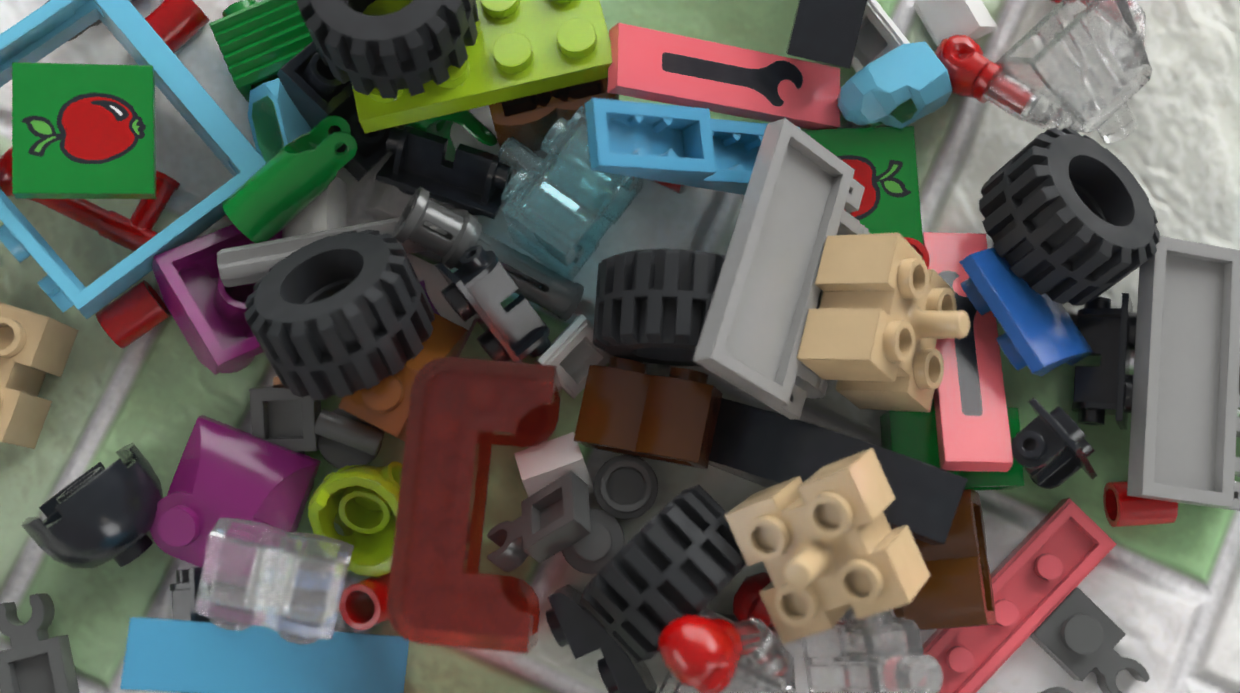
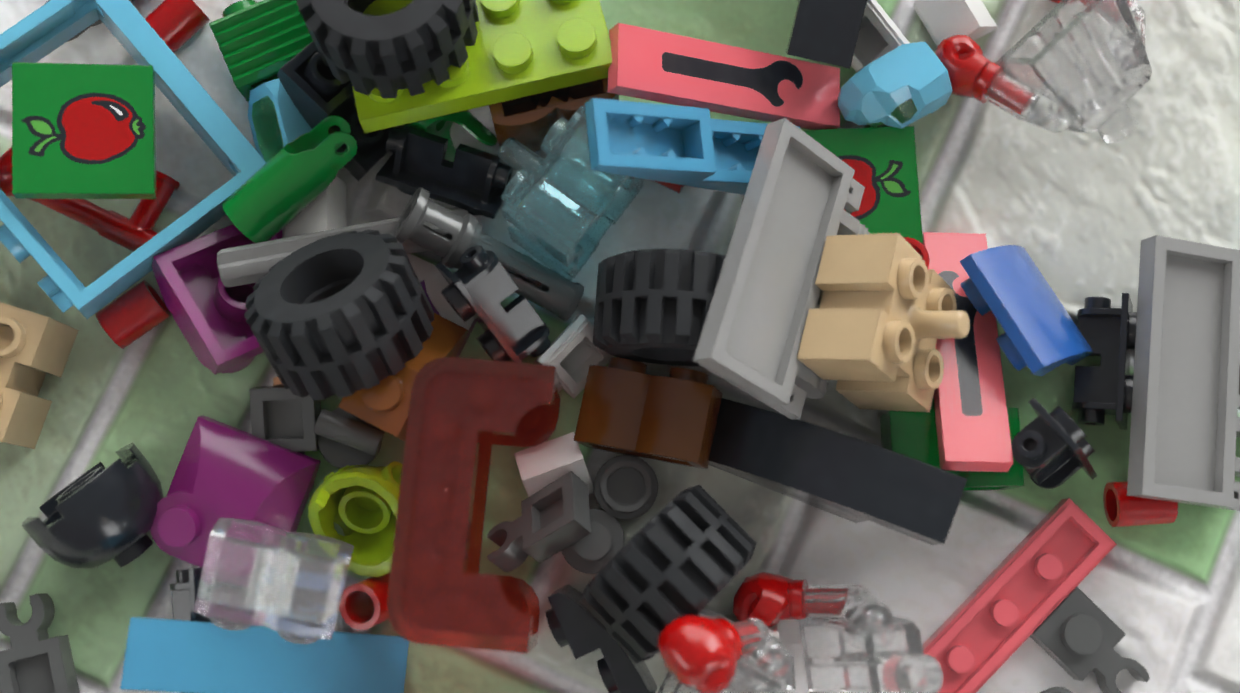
tan brick [725,448,930,644] -> none
reddish brown brick [891,489,996,631] -> none
black tyre [979,127,1160,306] -> none

